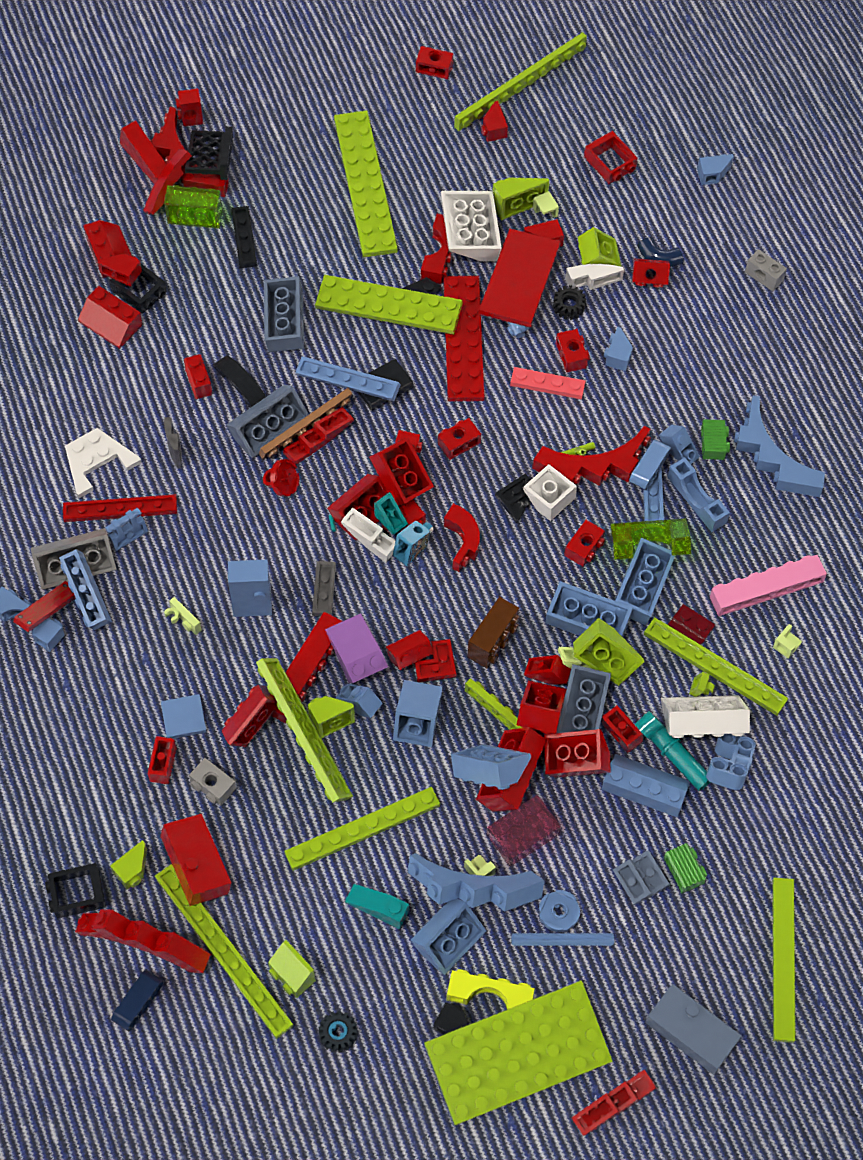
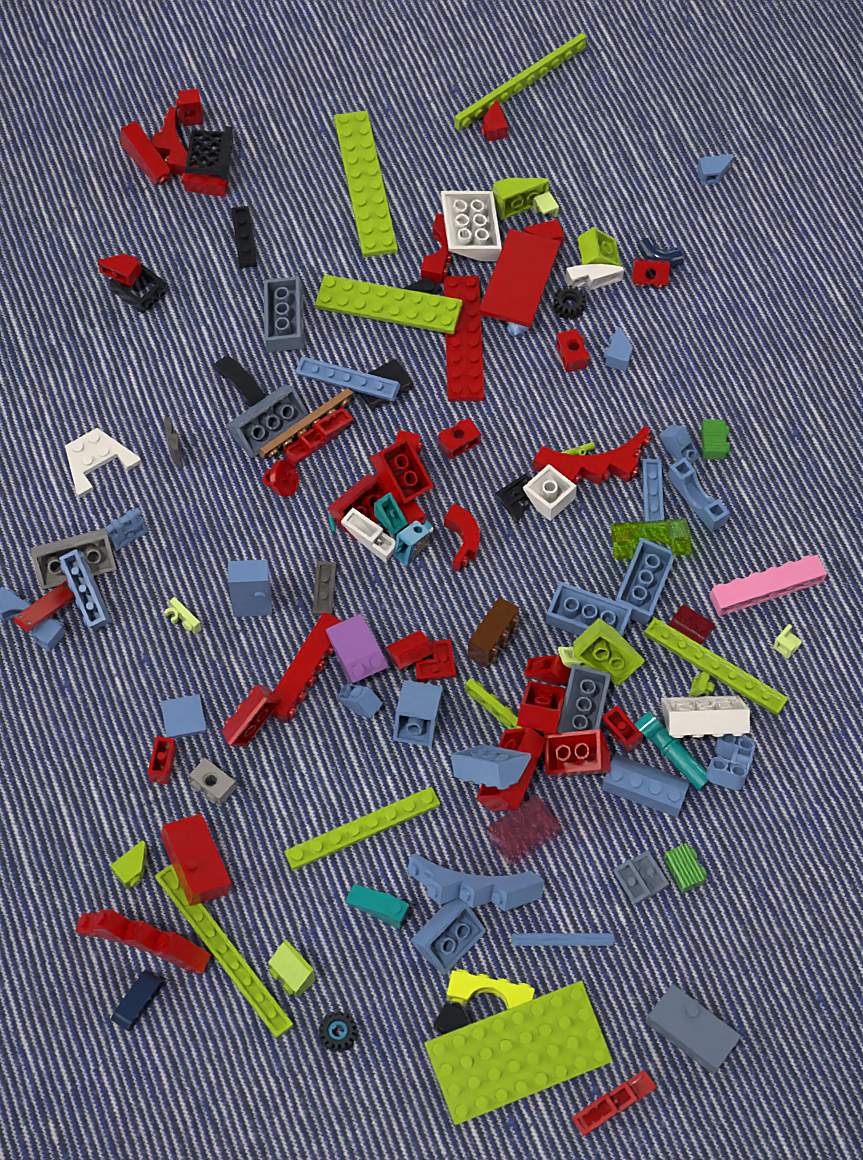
black window [45,863,106,919] -> none
red tile [63,494,178,522] -> none
slope [78,286,143,349] -> none
red slope [83,220,132,278] -> none
red slope [143,149,192,215] -> none
clear neon green brick [164,185,223,229] -> none
red brick [183,354,212,399] -> none
lime plate [256,658,353,803] -> none
lime slope [307,696,355,739] -> none
red brick [416,46,454,79] -> none
yellowish green panel [464,855,496,876] -> none
coral plate [510,367,585,400] -> none
medium blue plate [539,890,580,933] -> none
red brick [564,520,606,567] -> none
red window [584,131,638,184] -> none
medium blue beam [629,439,672,490] -> none
medium blue arch [734,395,825,497] -> none
light grey brick [745,249,787,291] -> none
lime tile [772,878,795,1043] -> none

